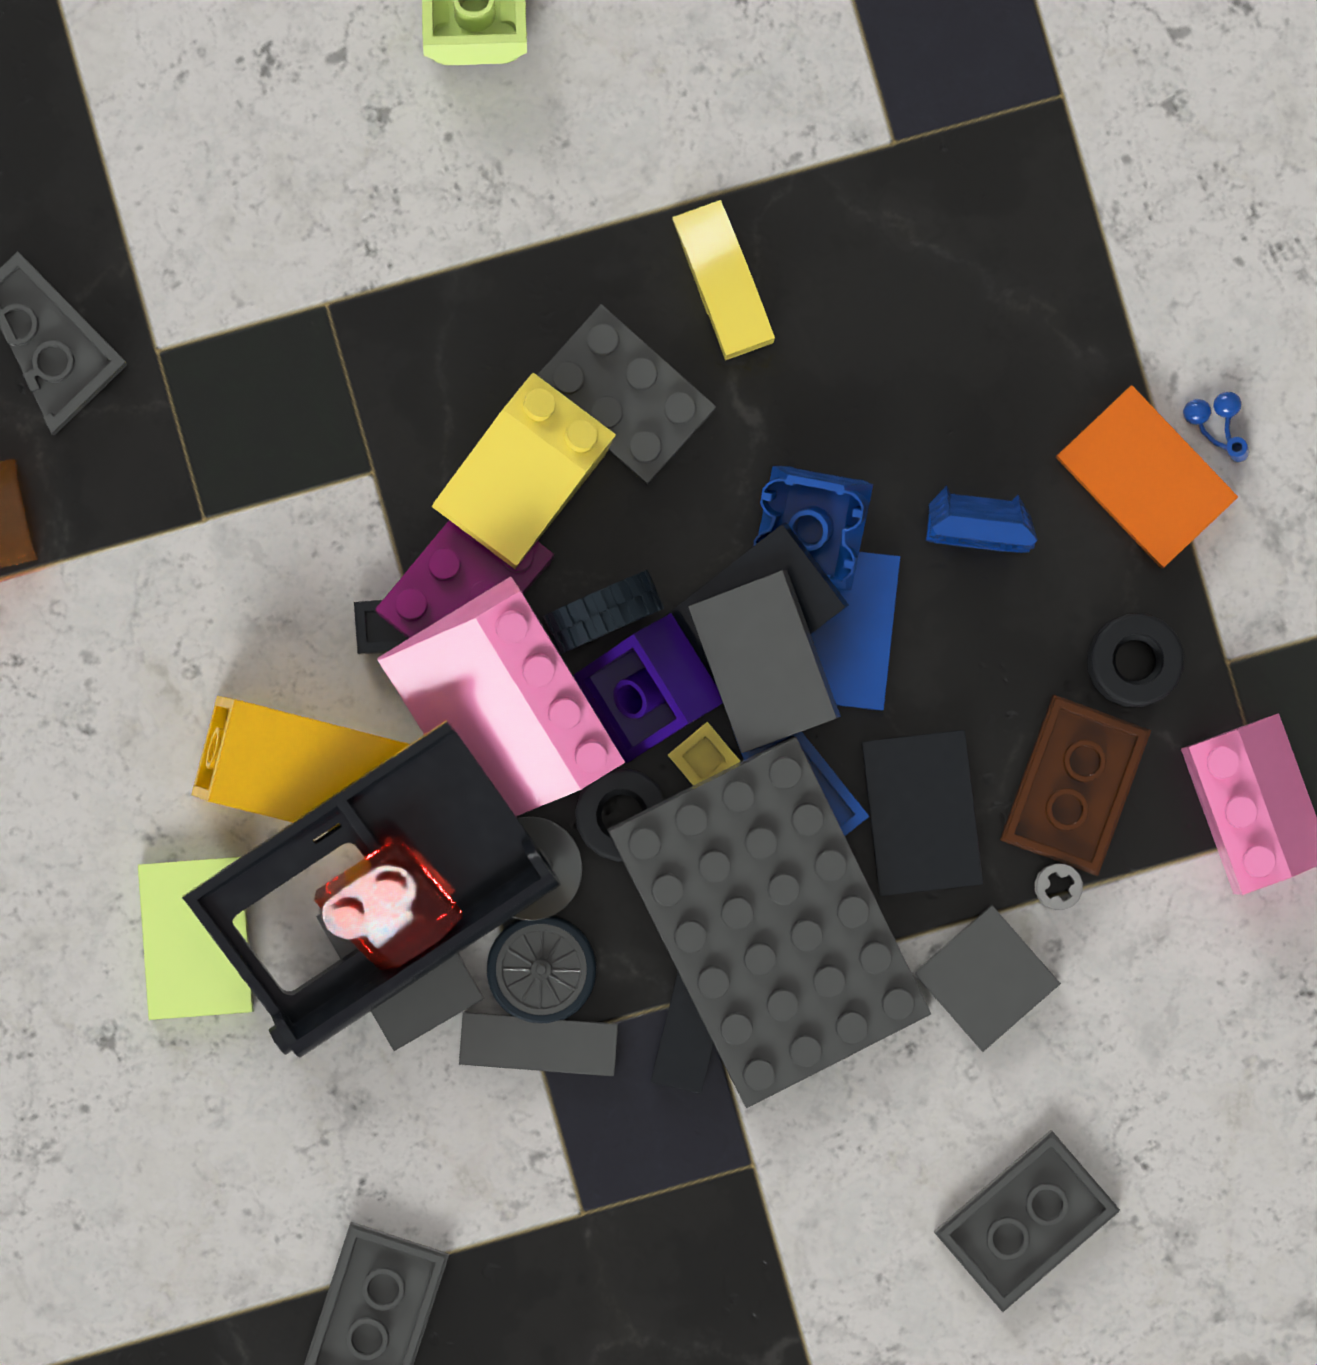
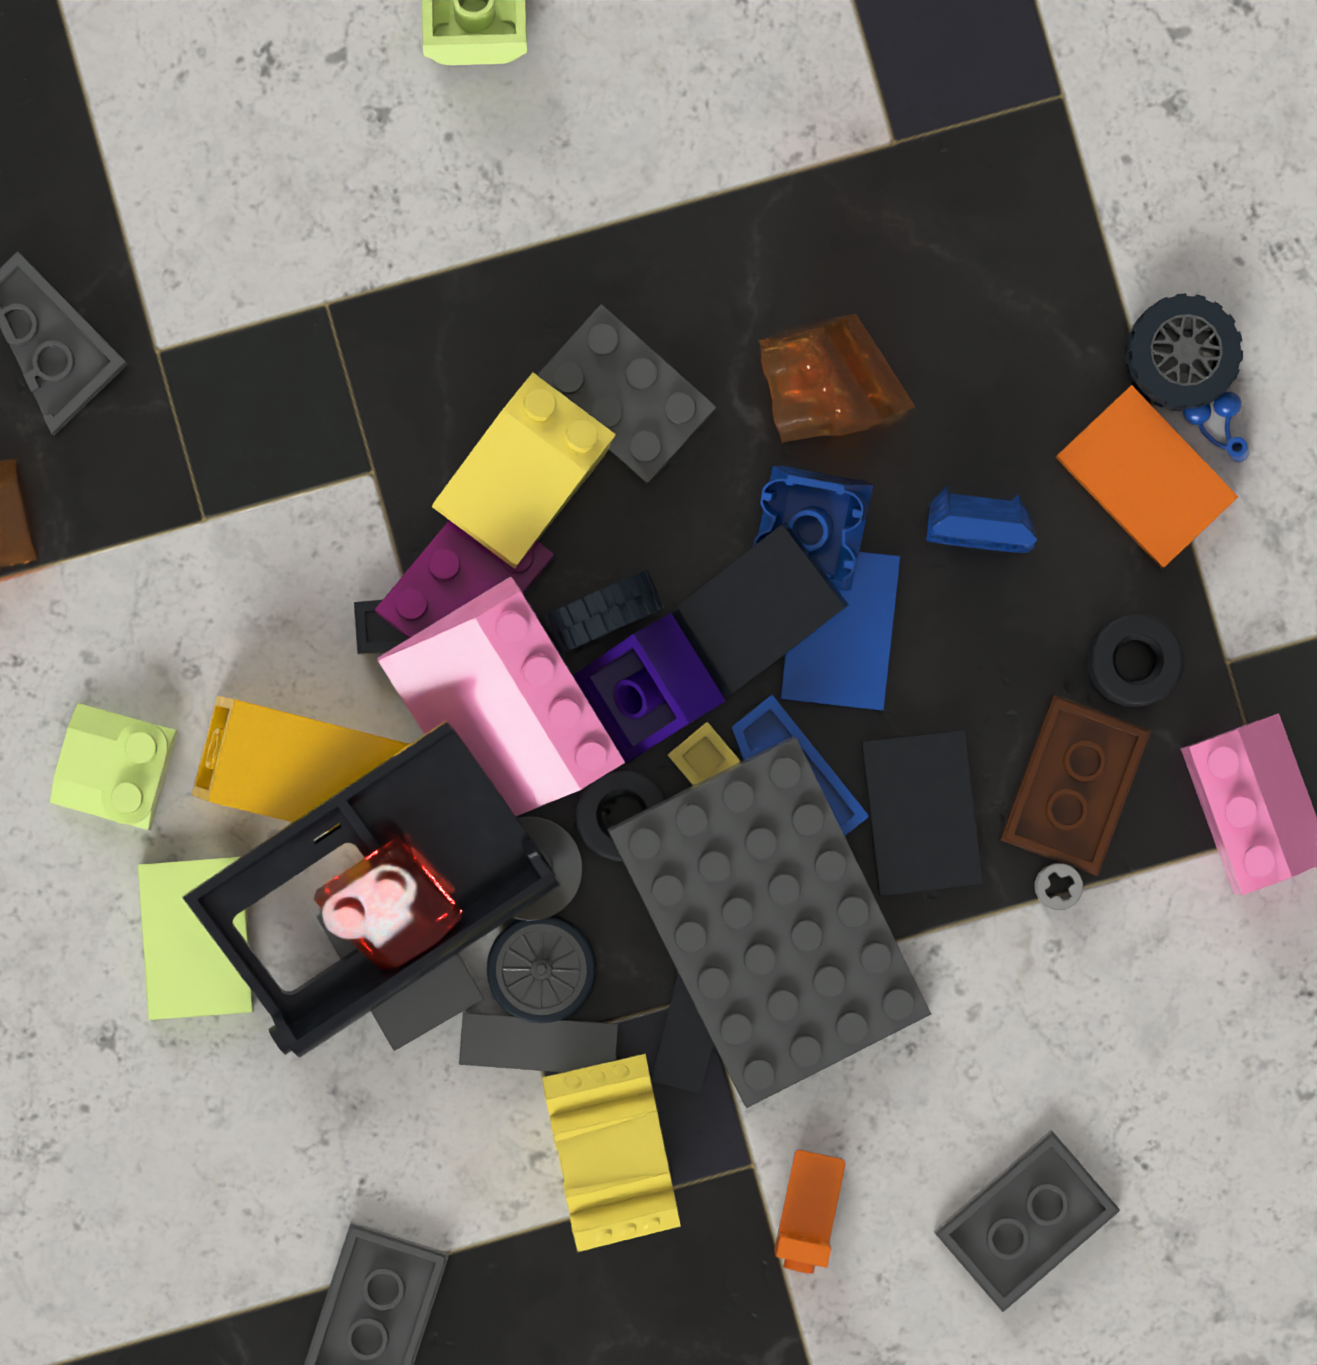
light yellow slope [672,200,775,360] -> none
dark grey tile [688,570,841,753] -> none
dark grey tile [914,905,1061,1052] -> none
none -> yellowish green slope [50,703,178,830]
none -> light yellow slope [542,1054,681,1252]
none -> clear orange slope [759,314,916,443]
none -> orange bracket [774,1149,846,1274]
none -> black wheel [1125,293,1244,411]

